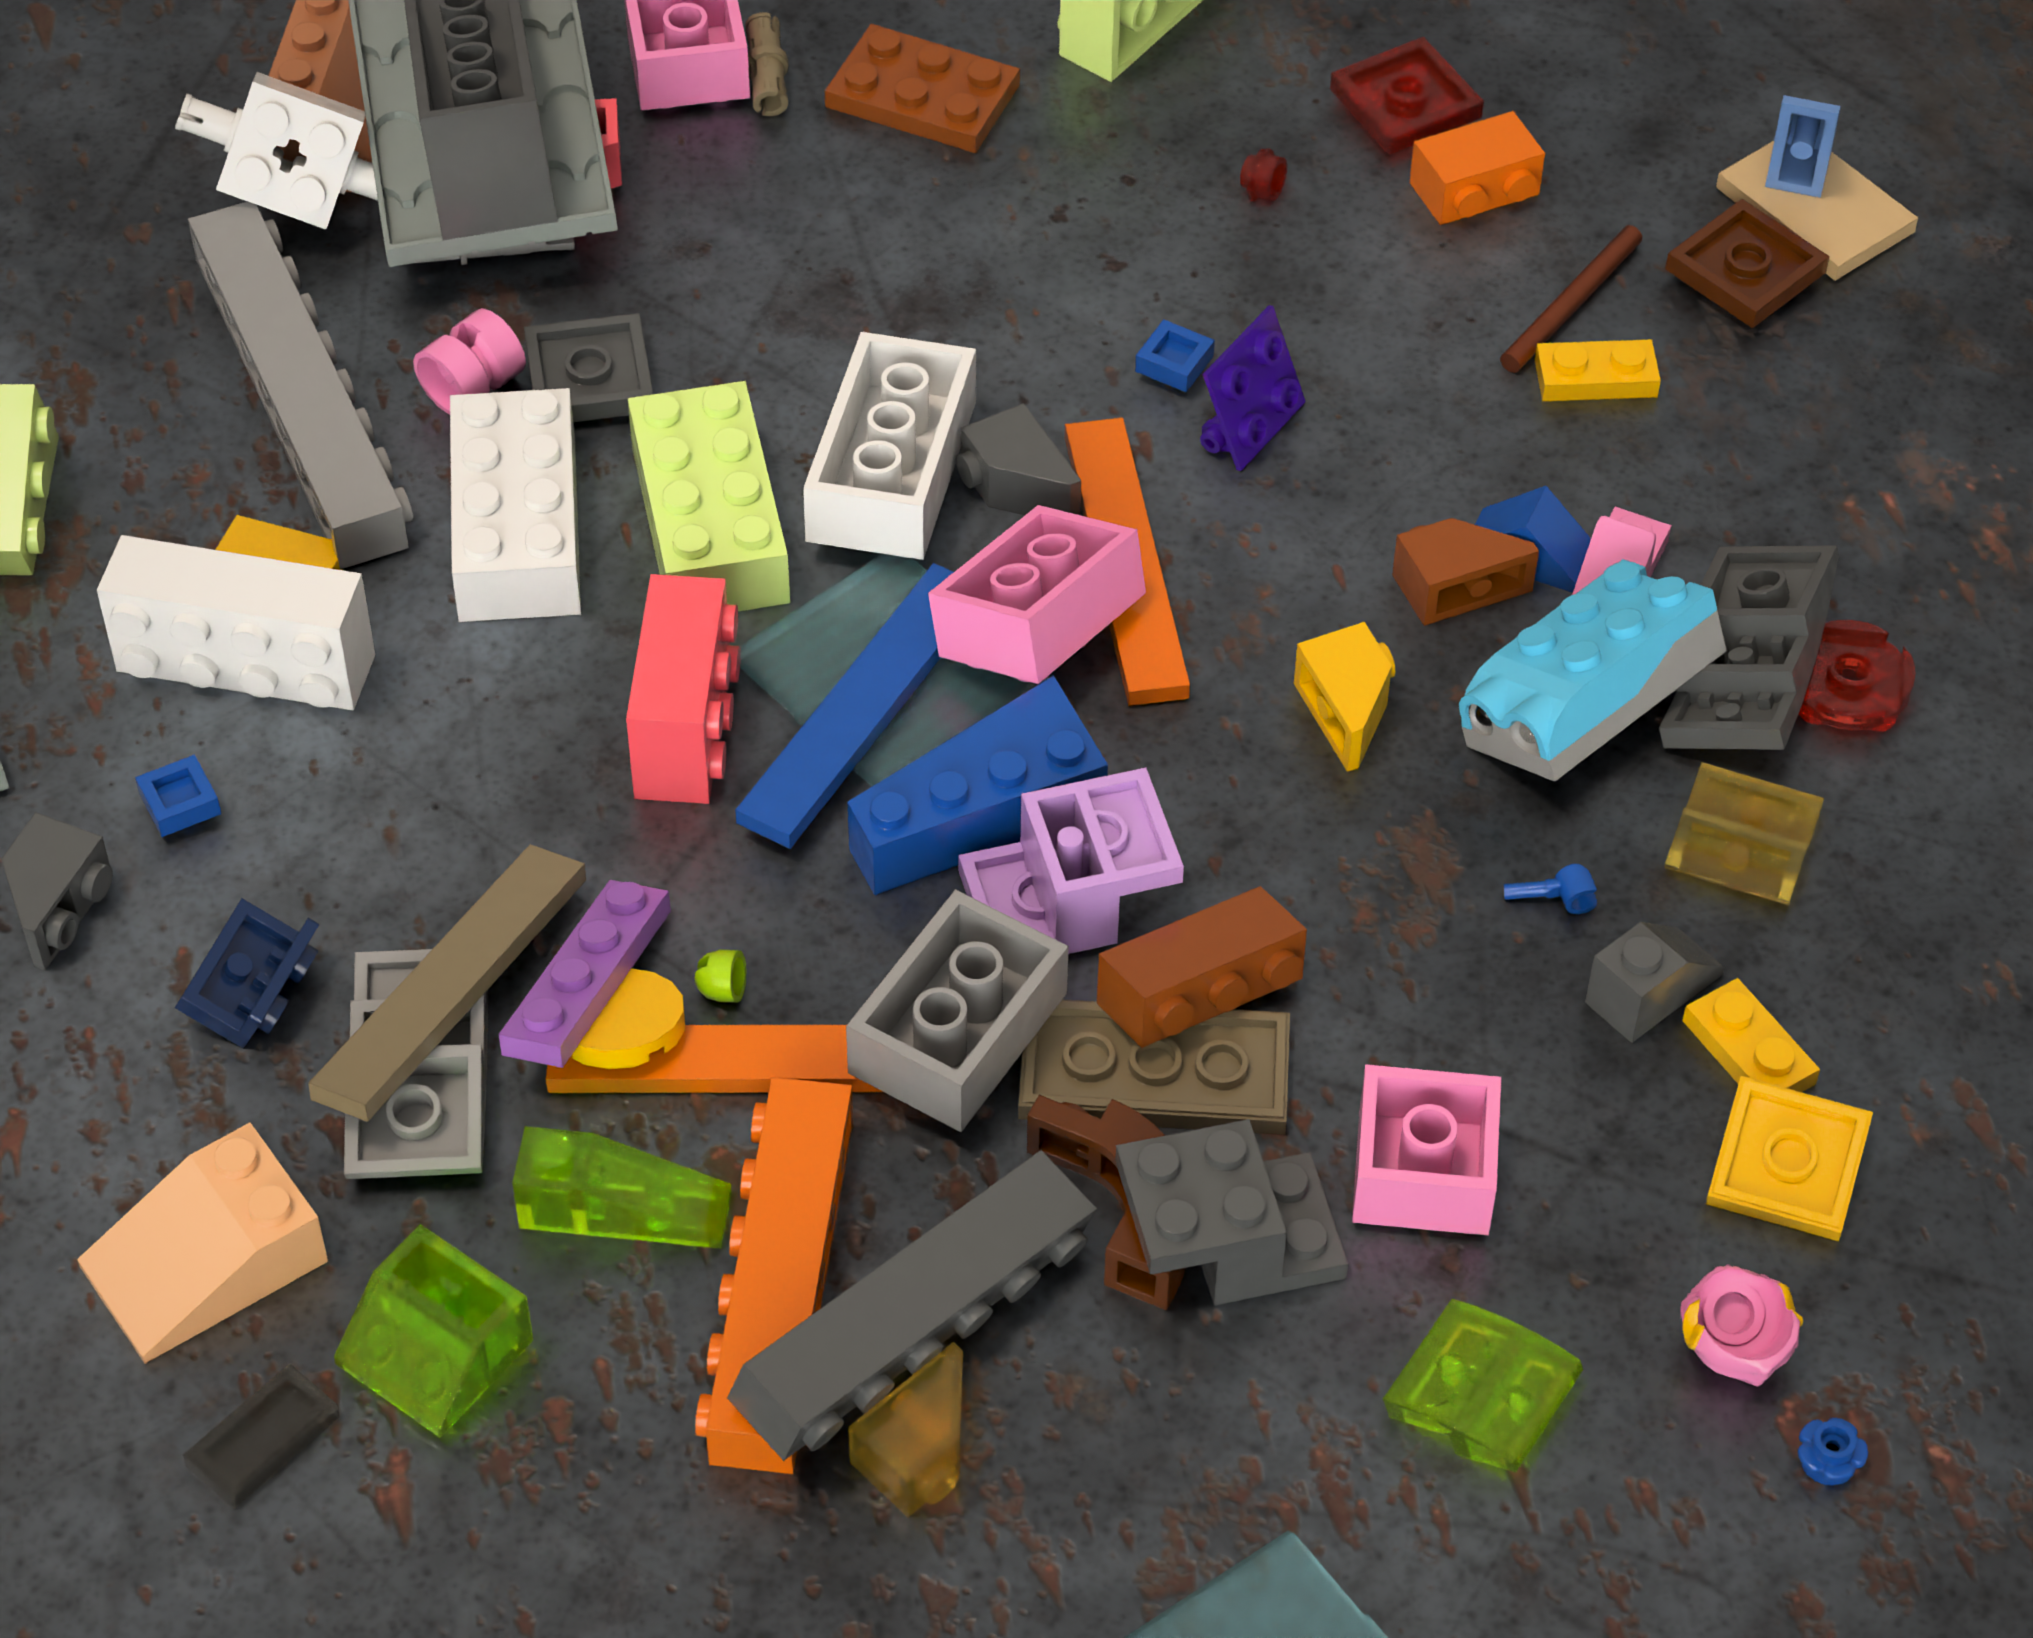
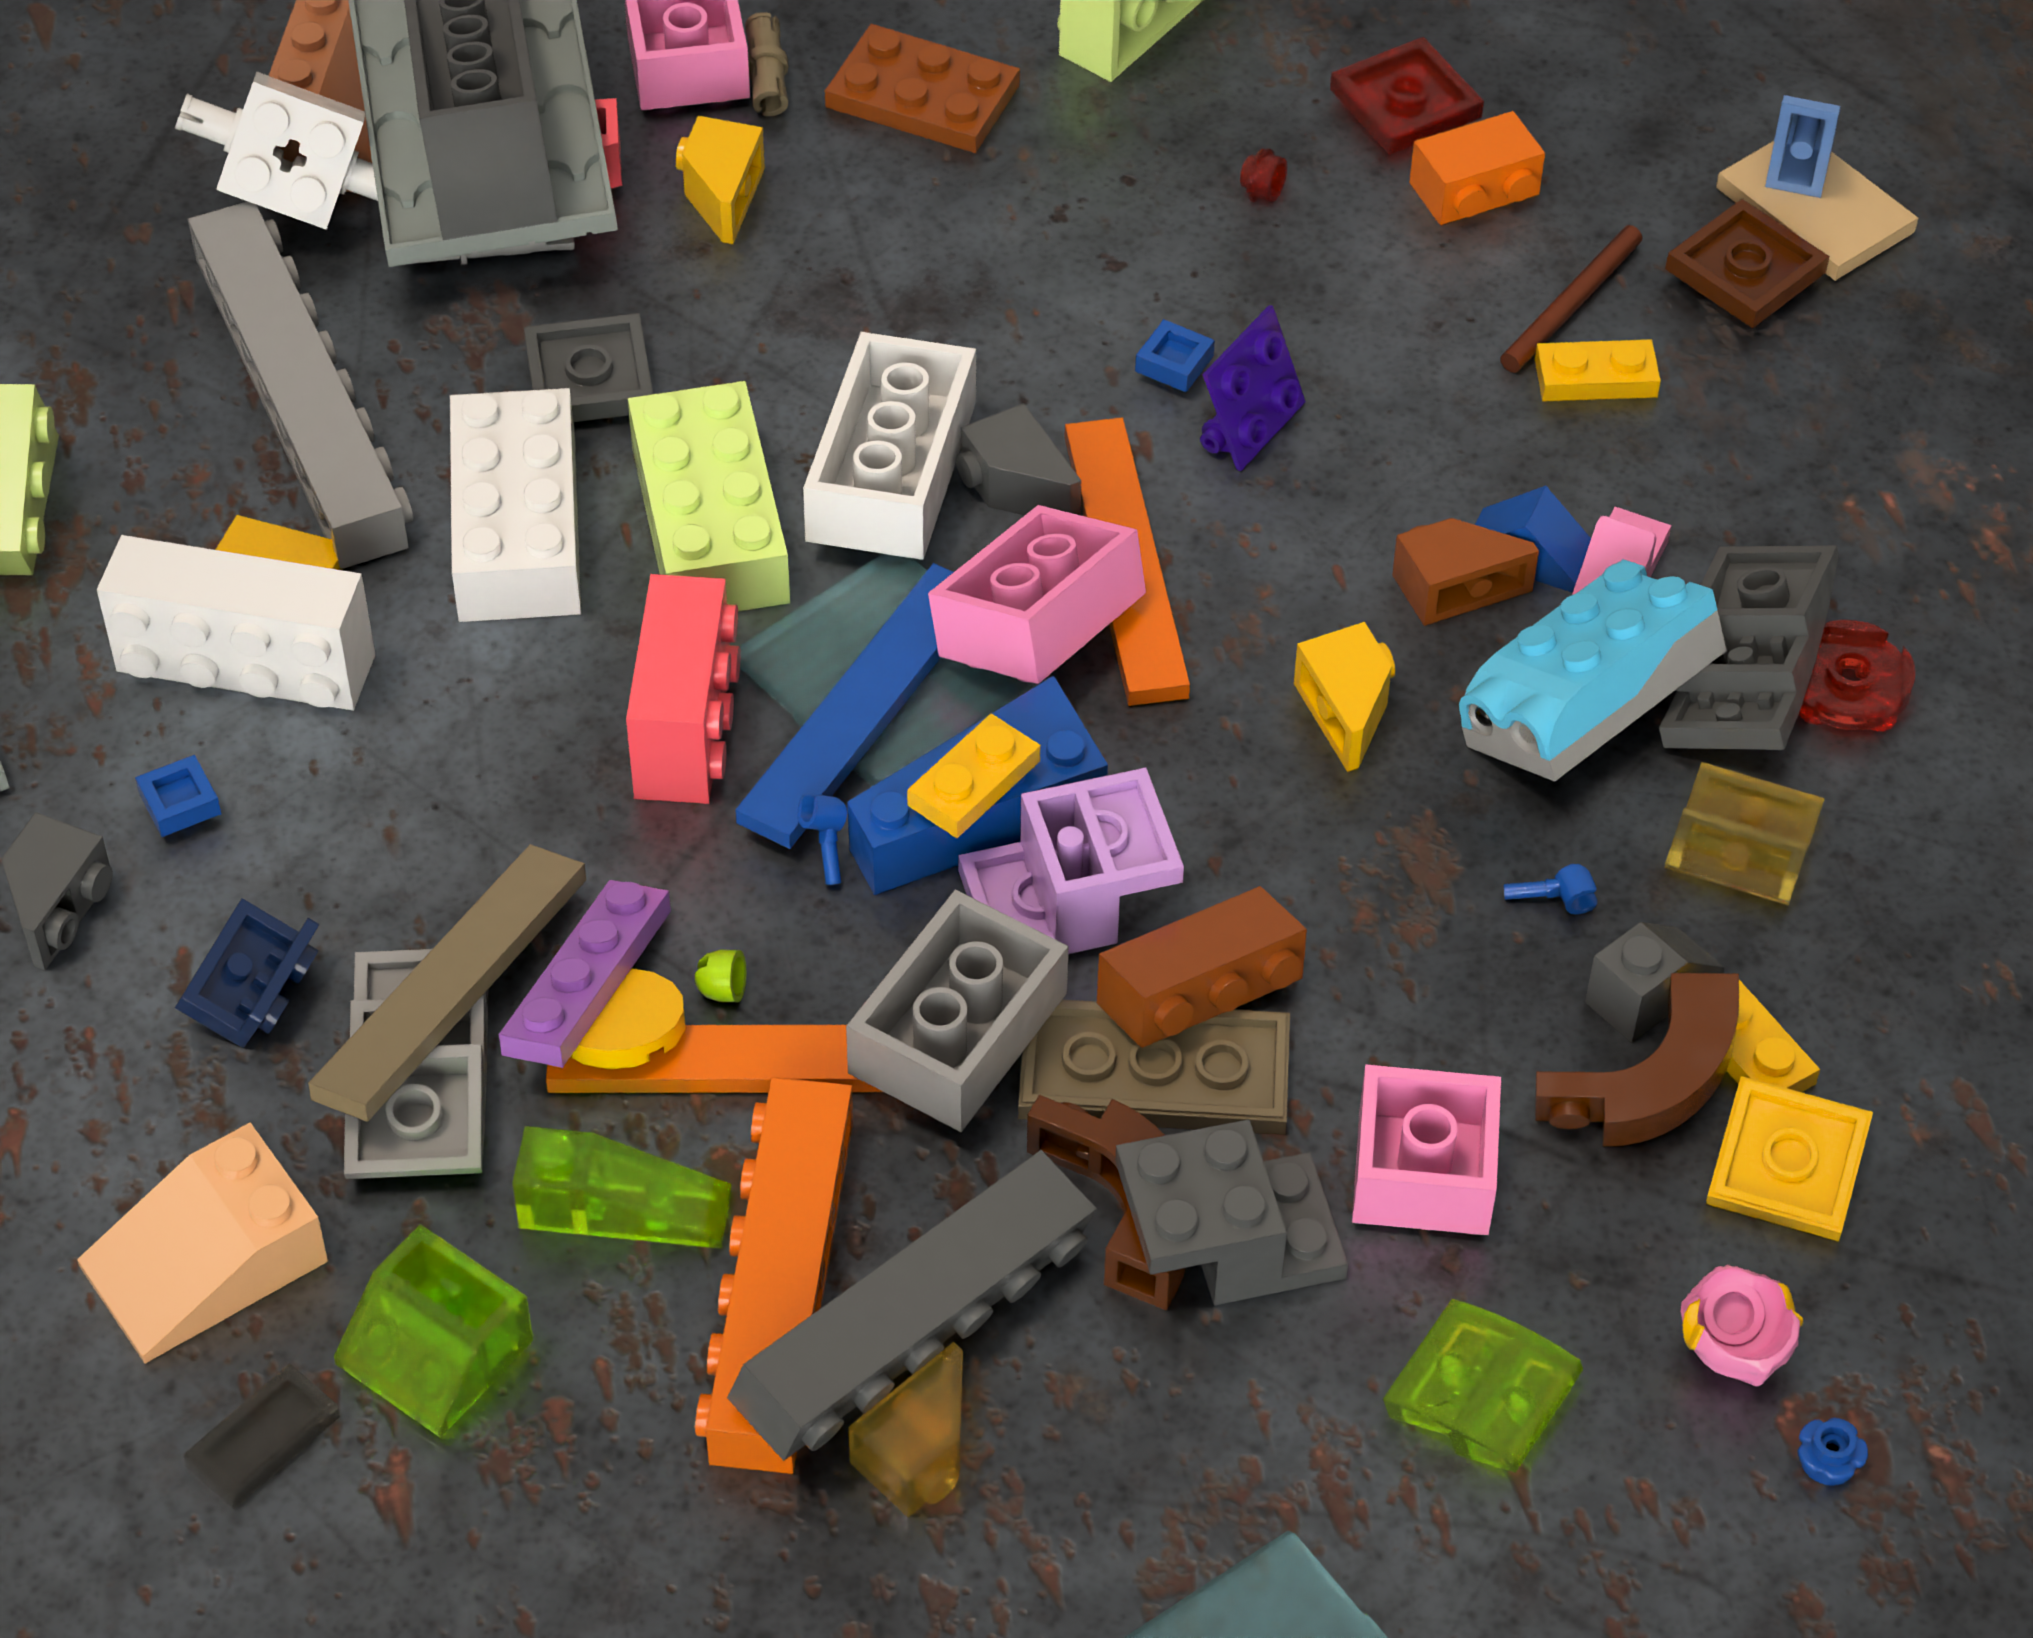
bright pink wheel [413,308,526,415] -> none
none -> yellow slope [676,116,765,244]
none -> blue hand [798,795,847,885]
none -> yellow plate [907,713,1041,838]
none -> reddish brown arch [1535,973,1739,1147]

